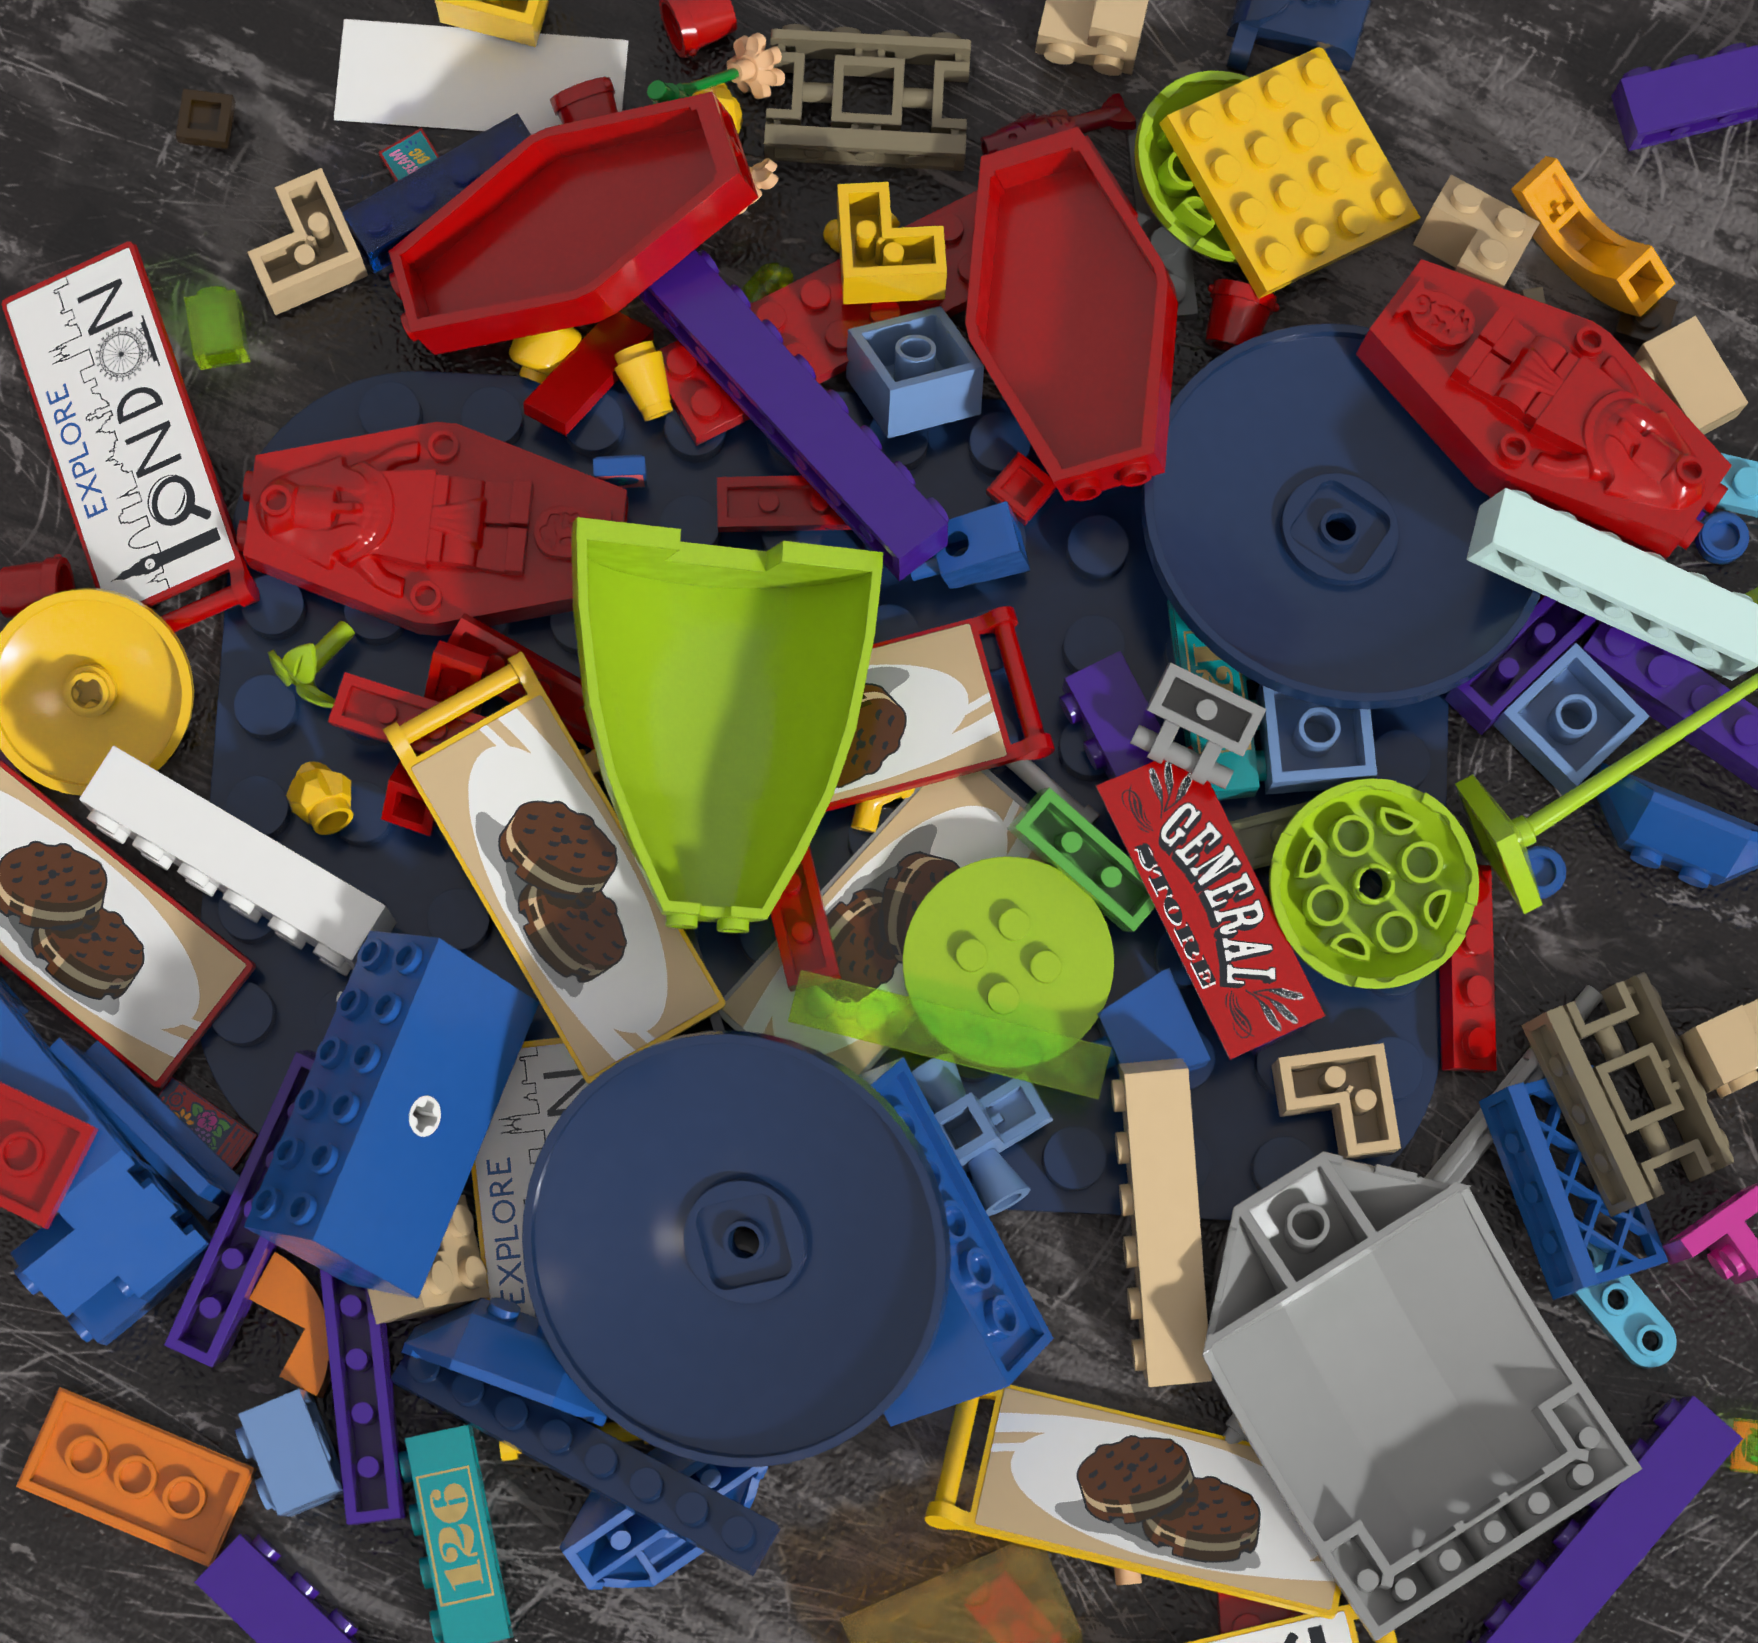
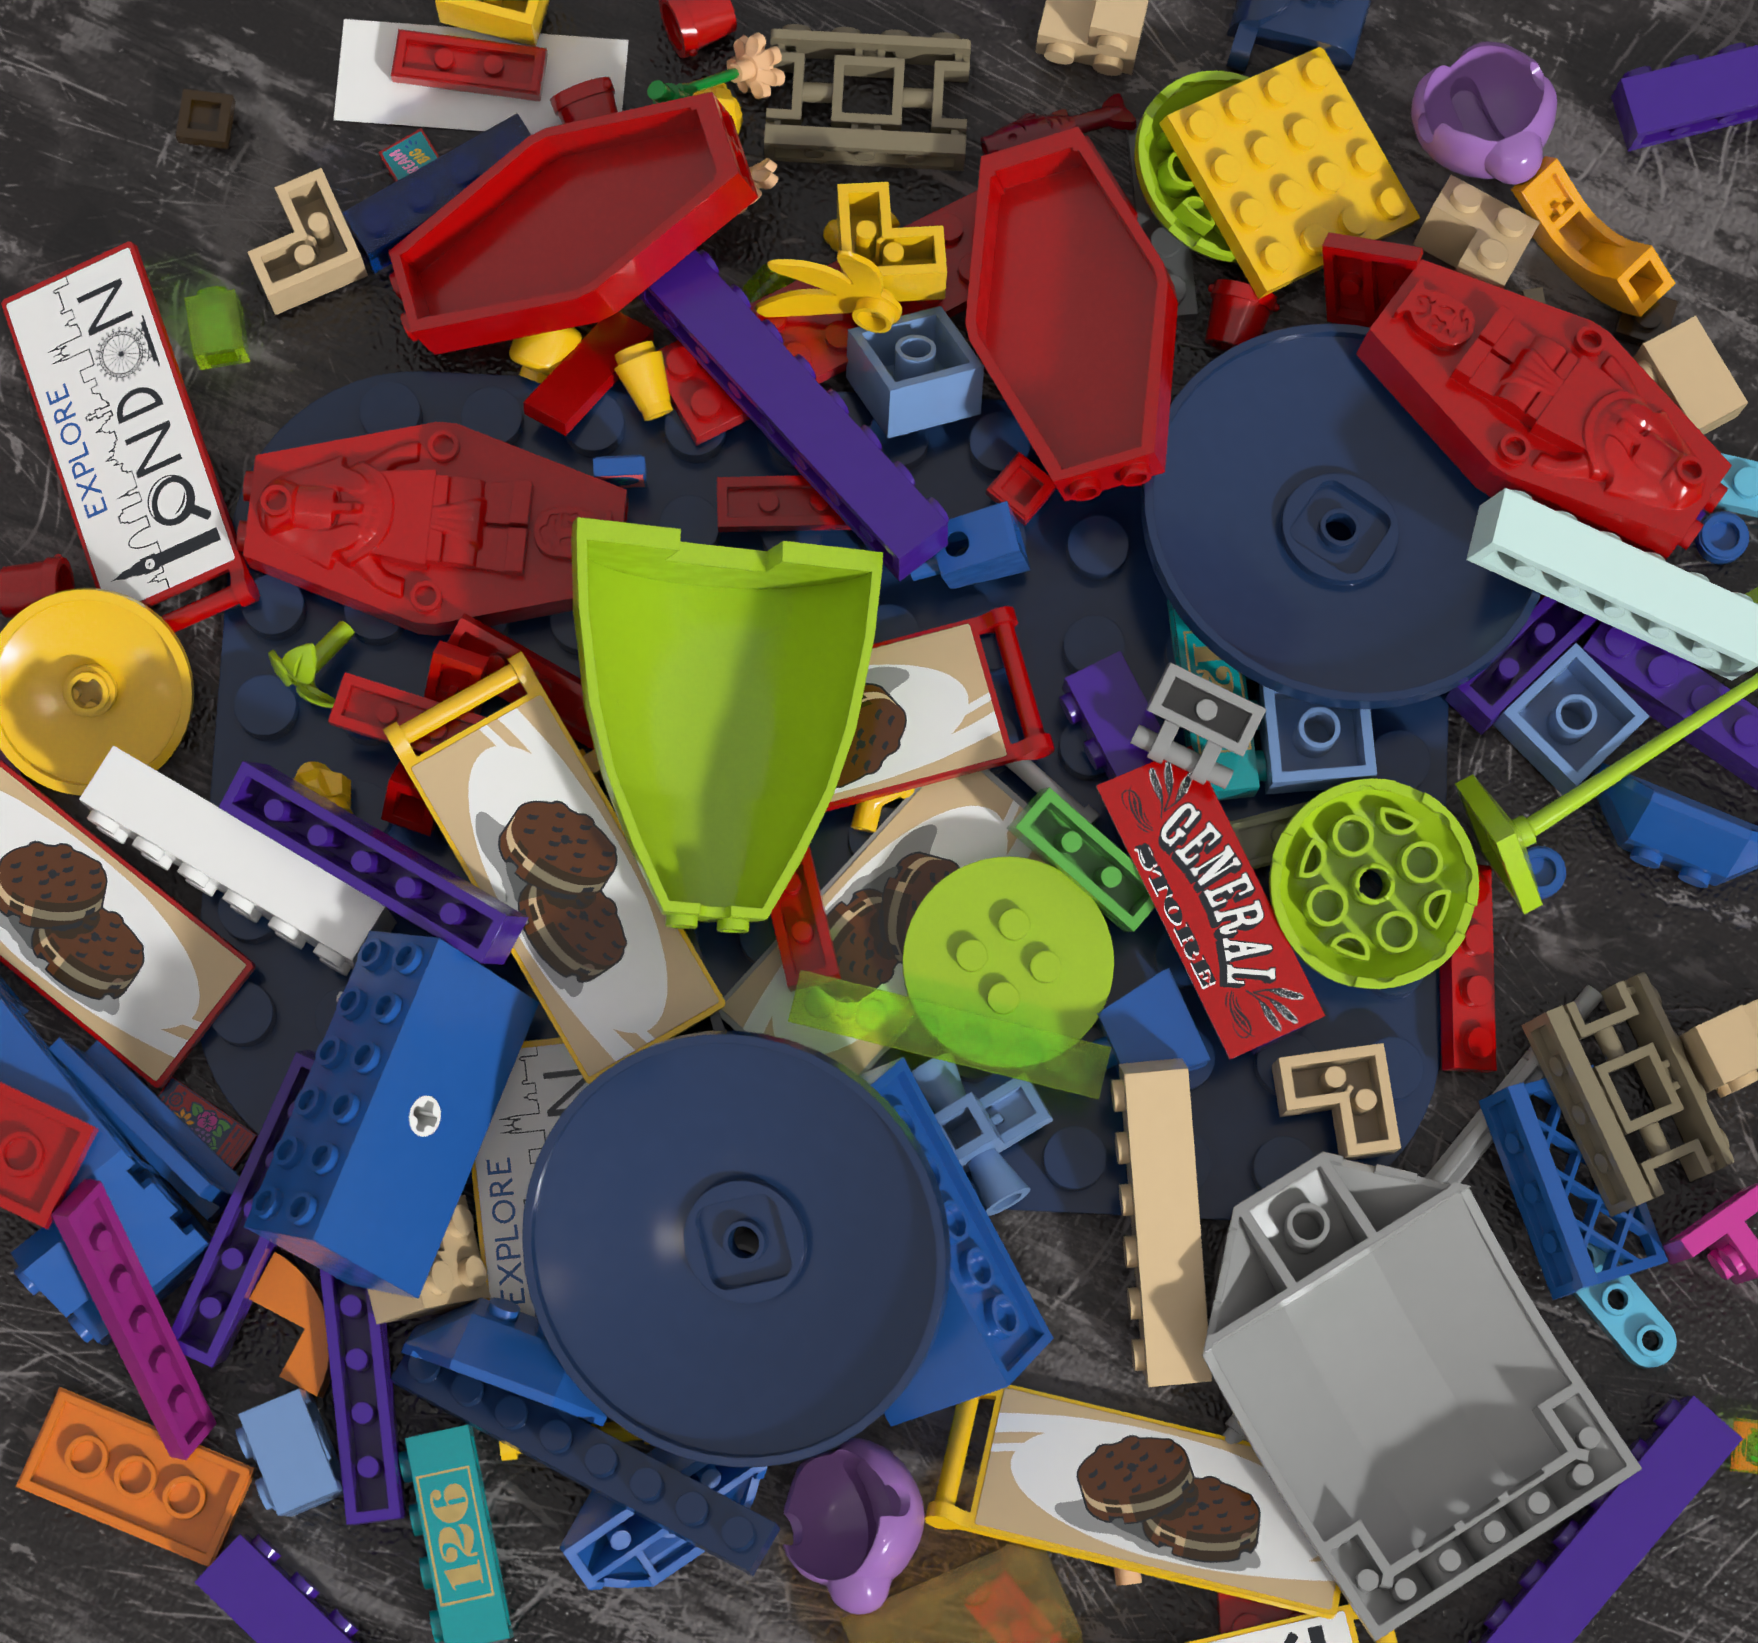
none -> magenta plate [51,1179,217,1460]
none -> dark purple brick [218,761,529,964]
none -> red tile [391,29,548,102]
none -> yellow plant [755,250,902,333]
none -> medium lavender piece [783,1438,925,1615]
none -> red wing [1322,232,1423,328]
none -> medium lavender piece [1411,41,1557,185]

